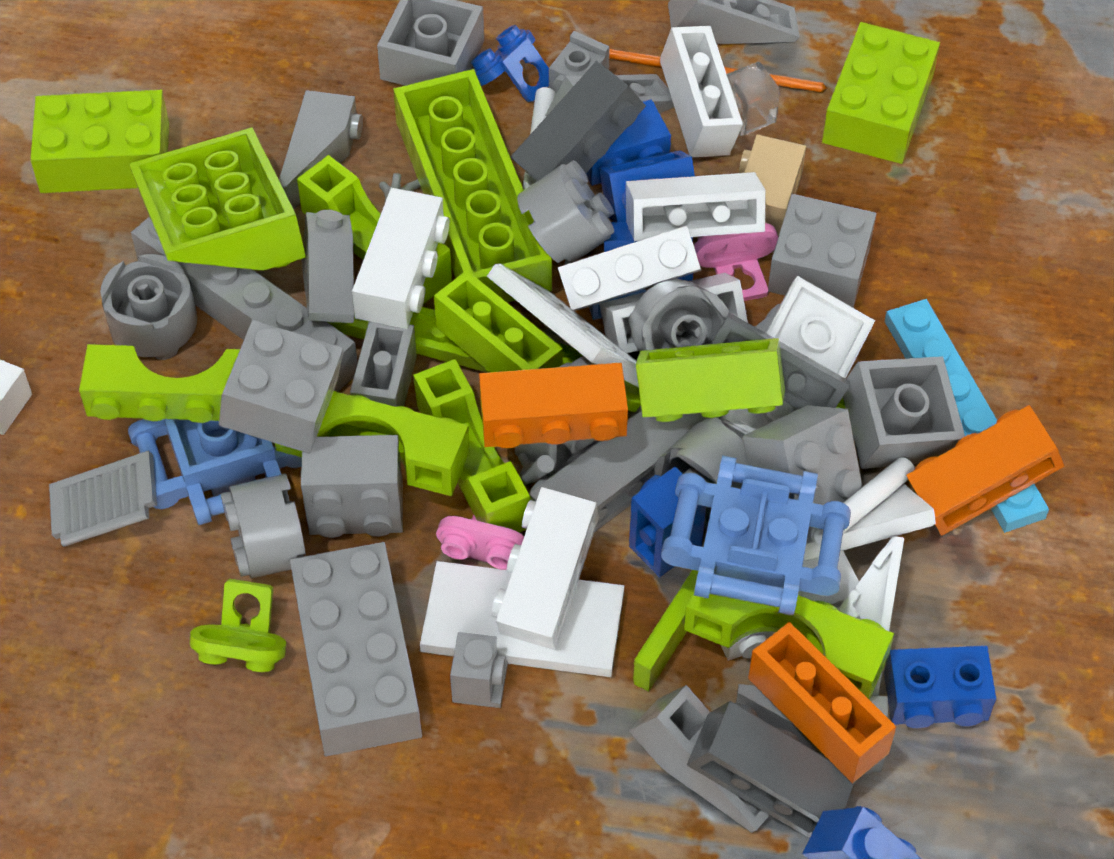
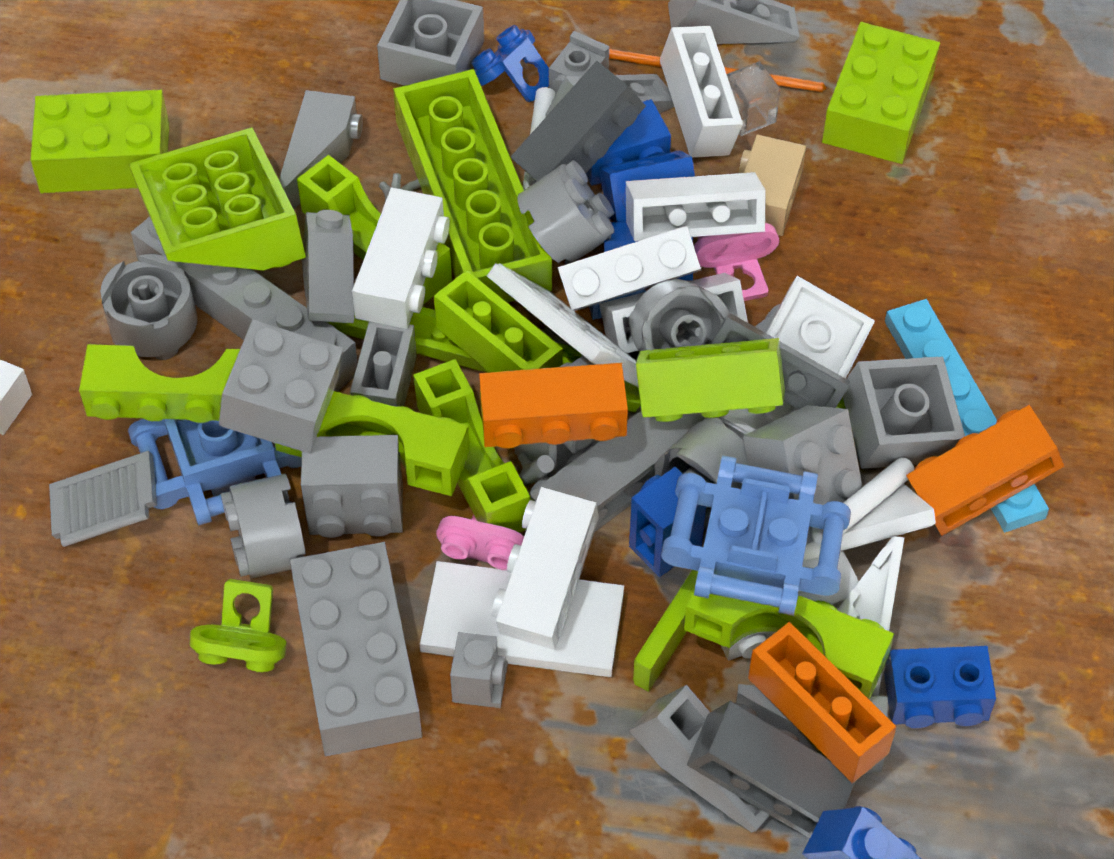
light grey brick [768,194,877,308] -> none

